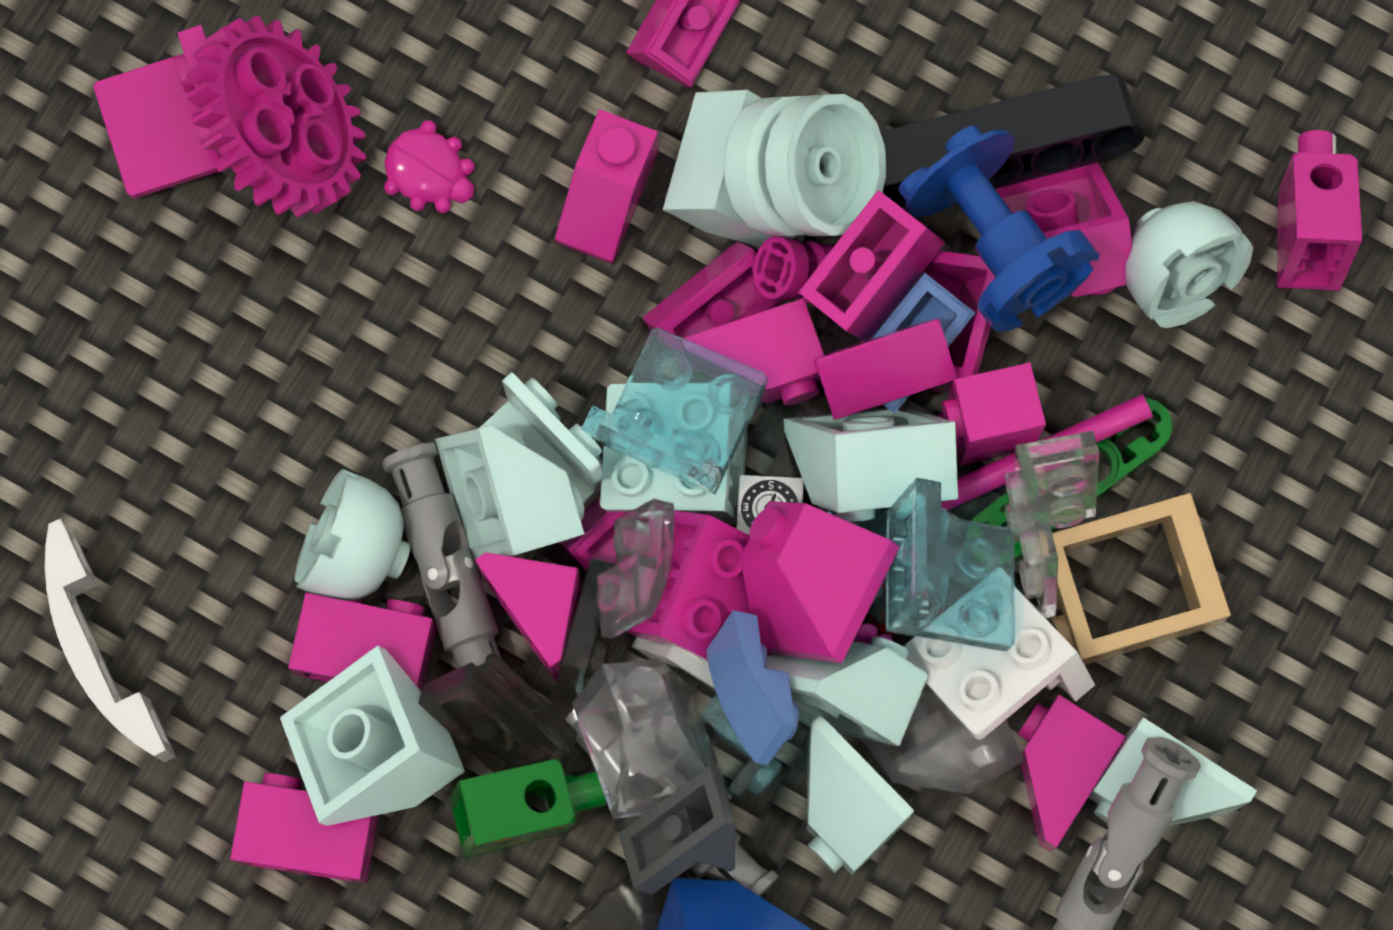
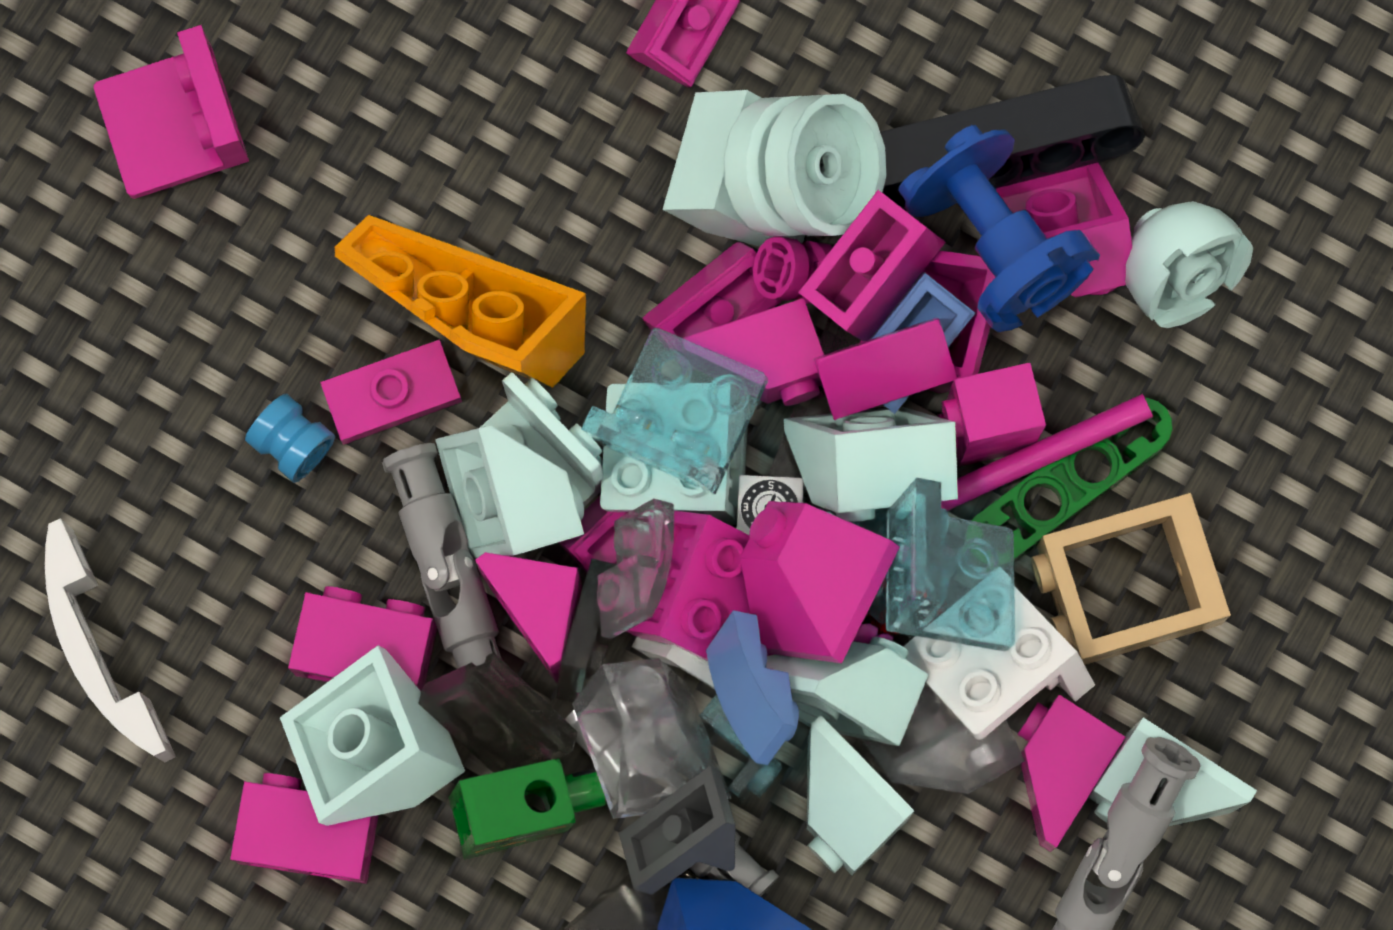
dark pink gear [187,16,366,217] -> none
light aqua cylinder [294,469,411,601] -> none
dark pink piece [383,120,475,214] -> none
dark pink slope [554,109,659,265] -> none
clear bracket [1005,431,1099,618] -> none
dark pink torso [1277,130,1362,291] -> none
none -> dark azure wheel [245,394,336,483]
none -> dark pink plate [320,339,462,445]
none -> light orange wedge [335,215,586,387]

